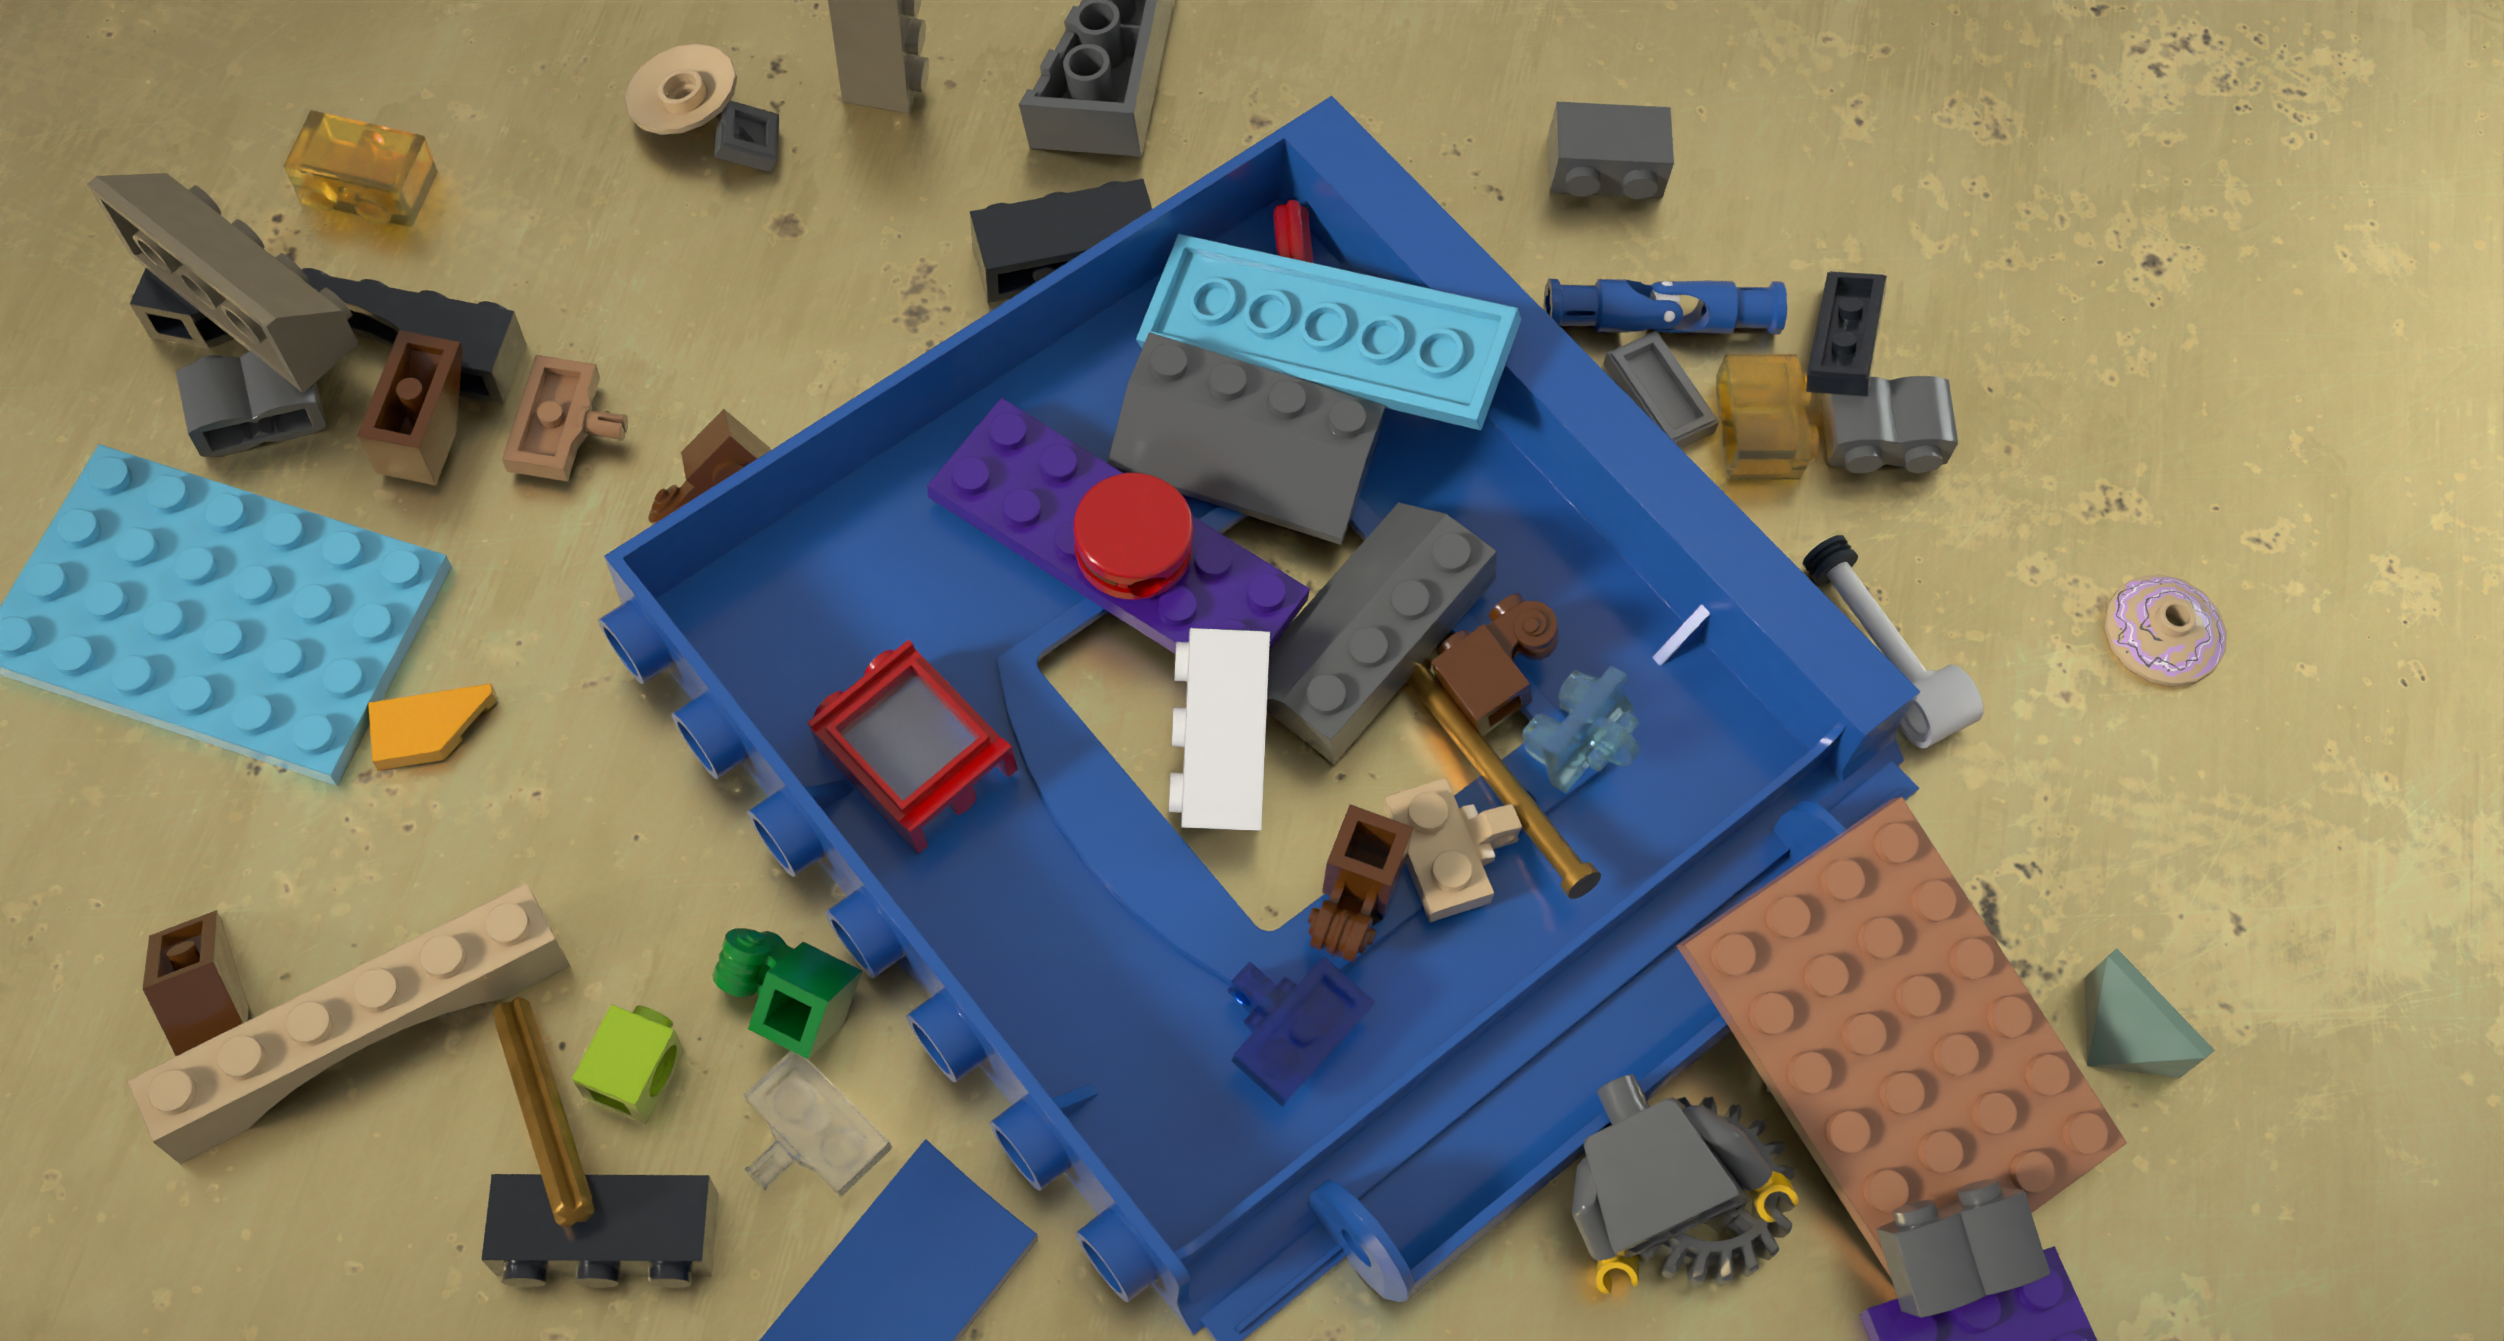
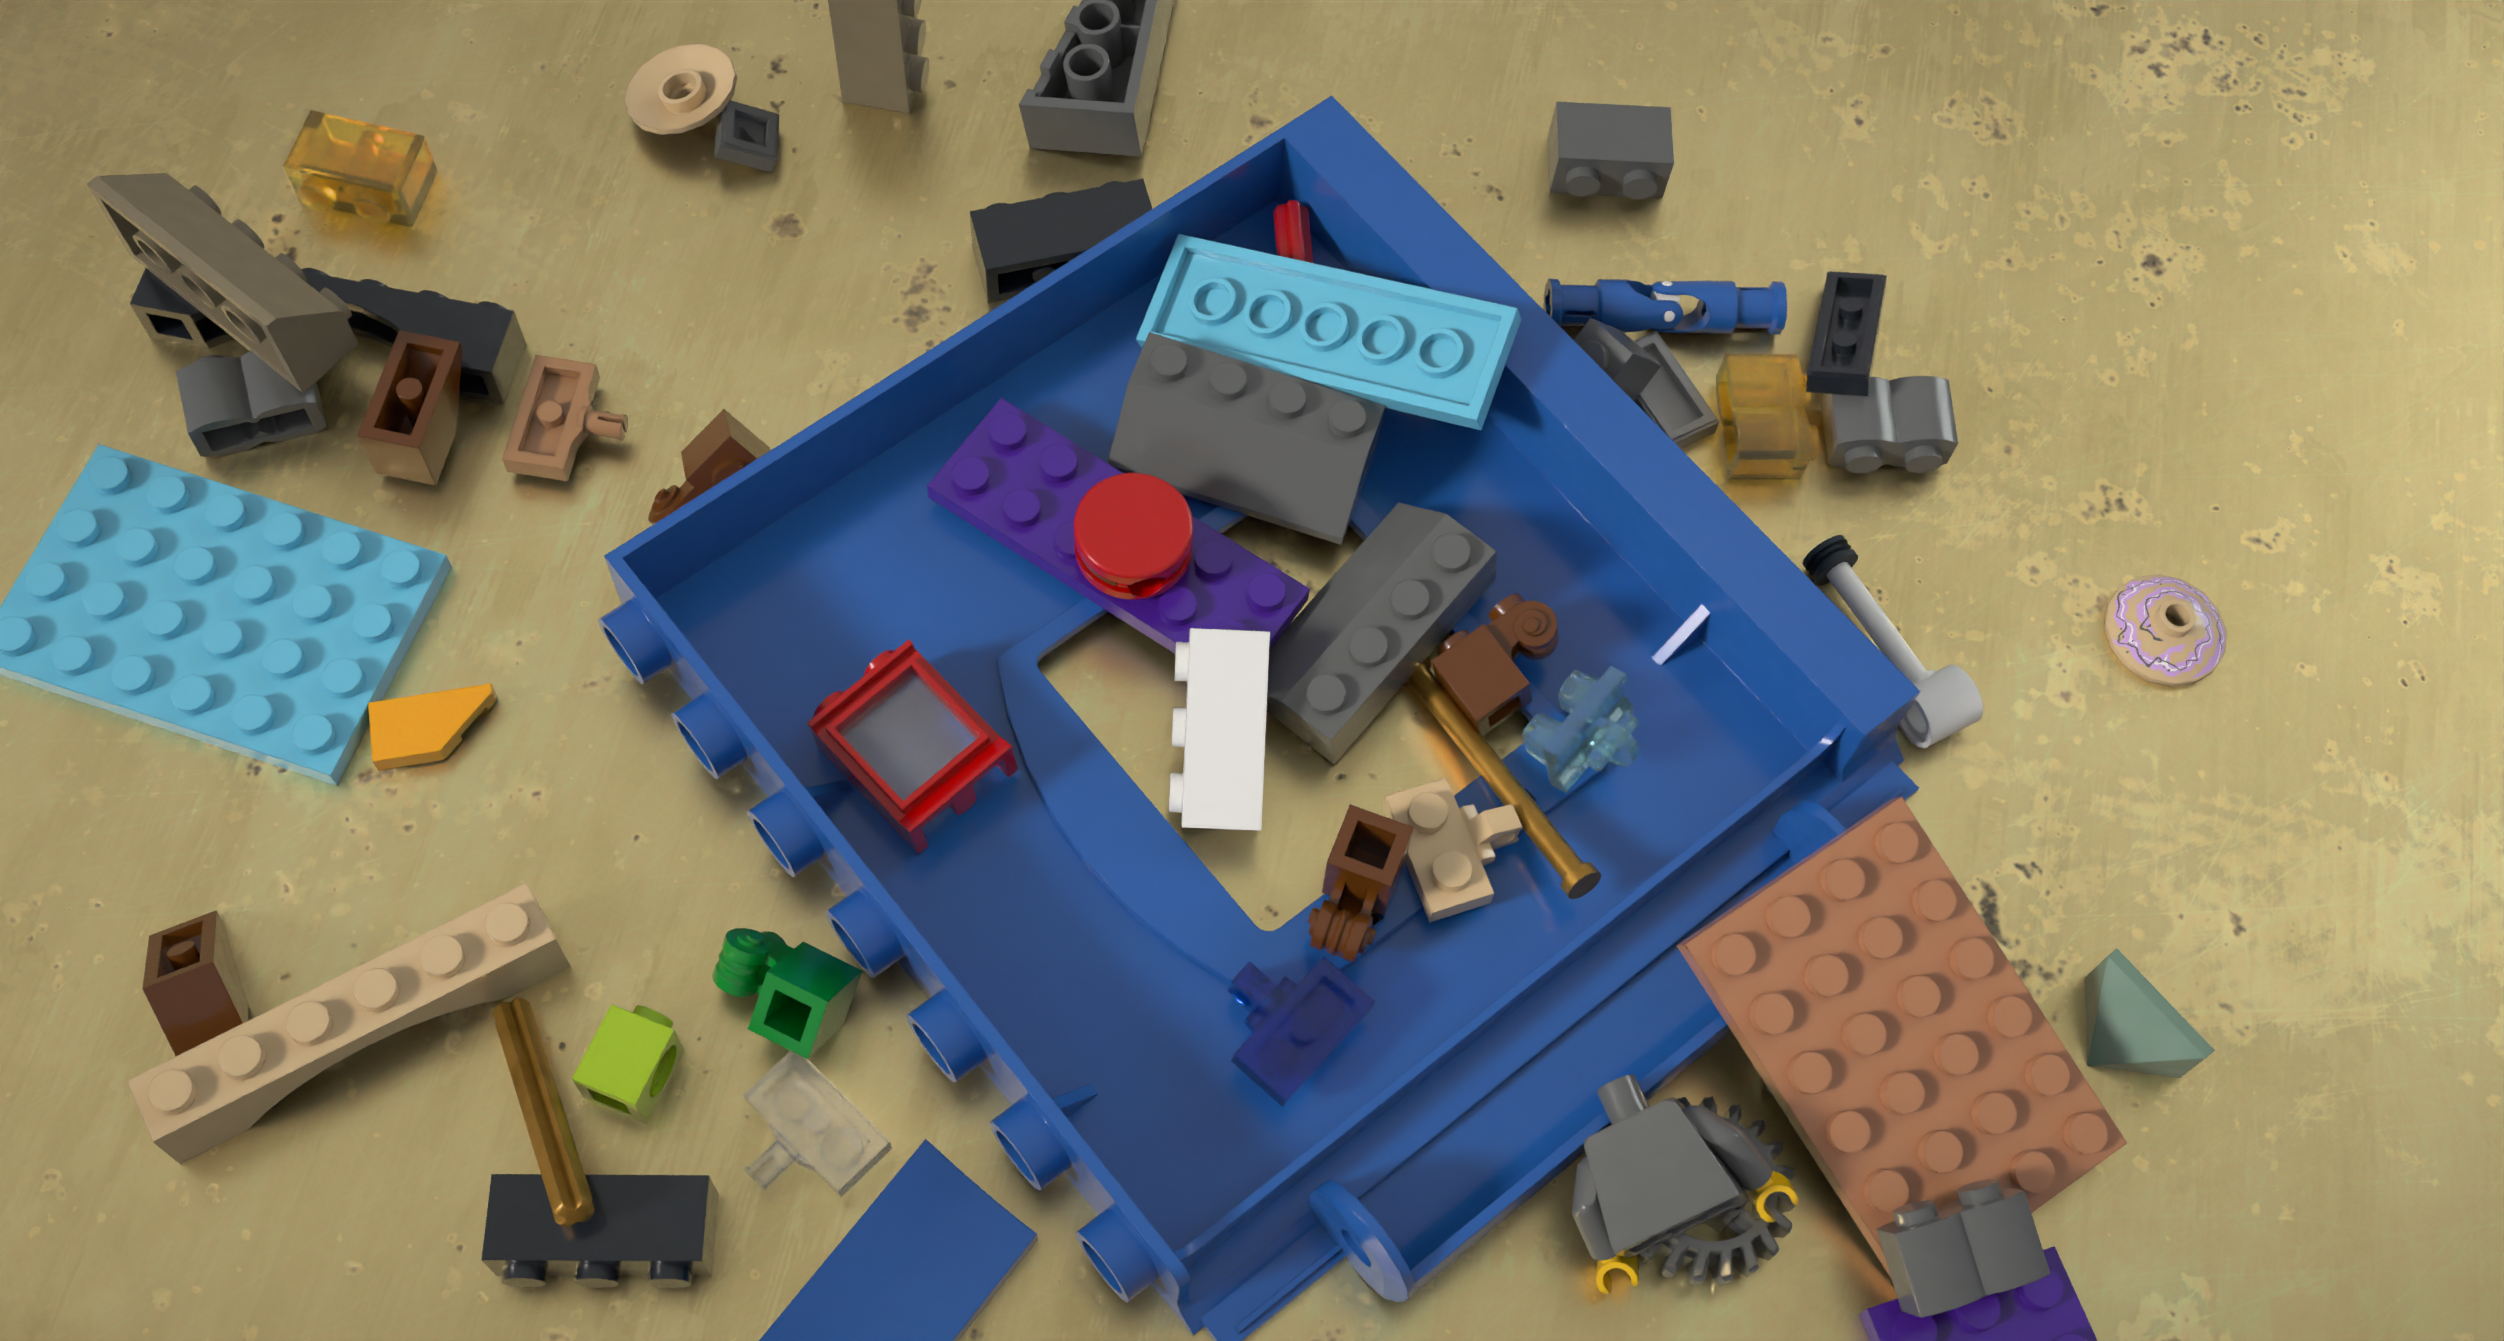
none -> dark grey brick [1574,318,1662,401]

